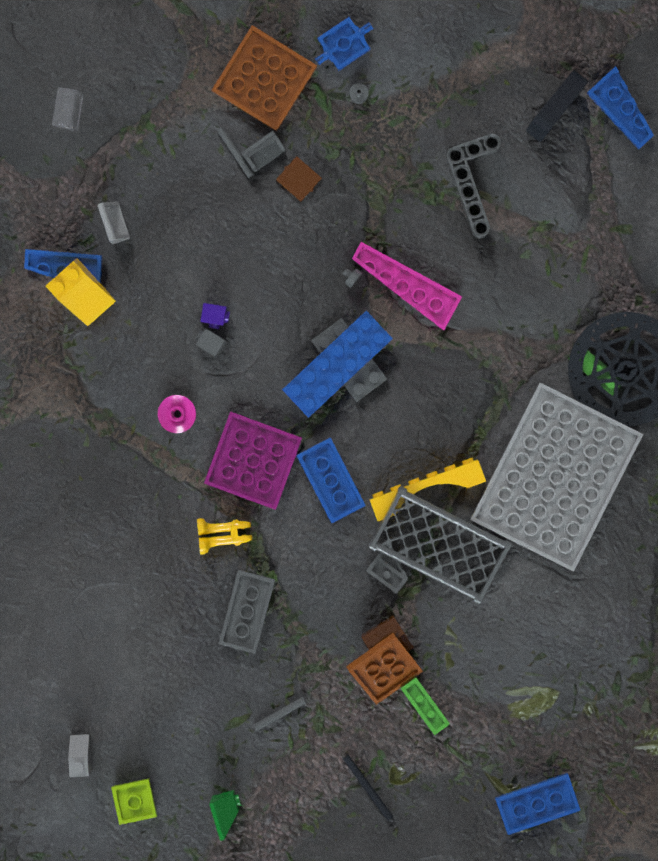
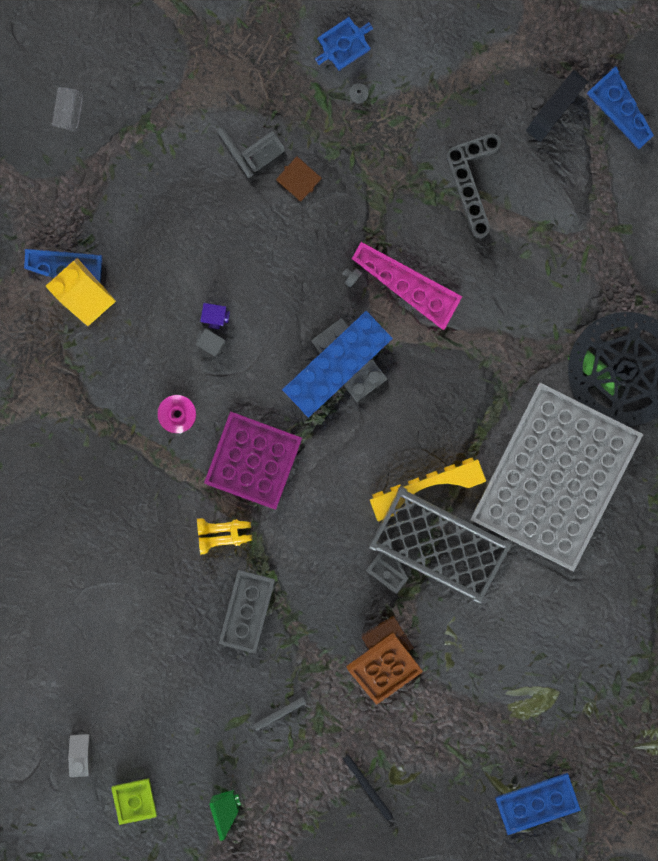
light grey tile [97,201,131,244] -> none
dark orange plate [212,25,317,132] -> none
blue plate [296,438,366,523] -> none
bright green plate [401,677,450,735] -> none

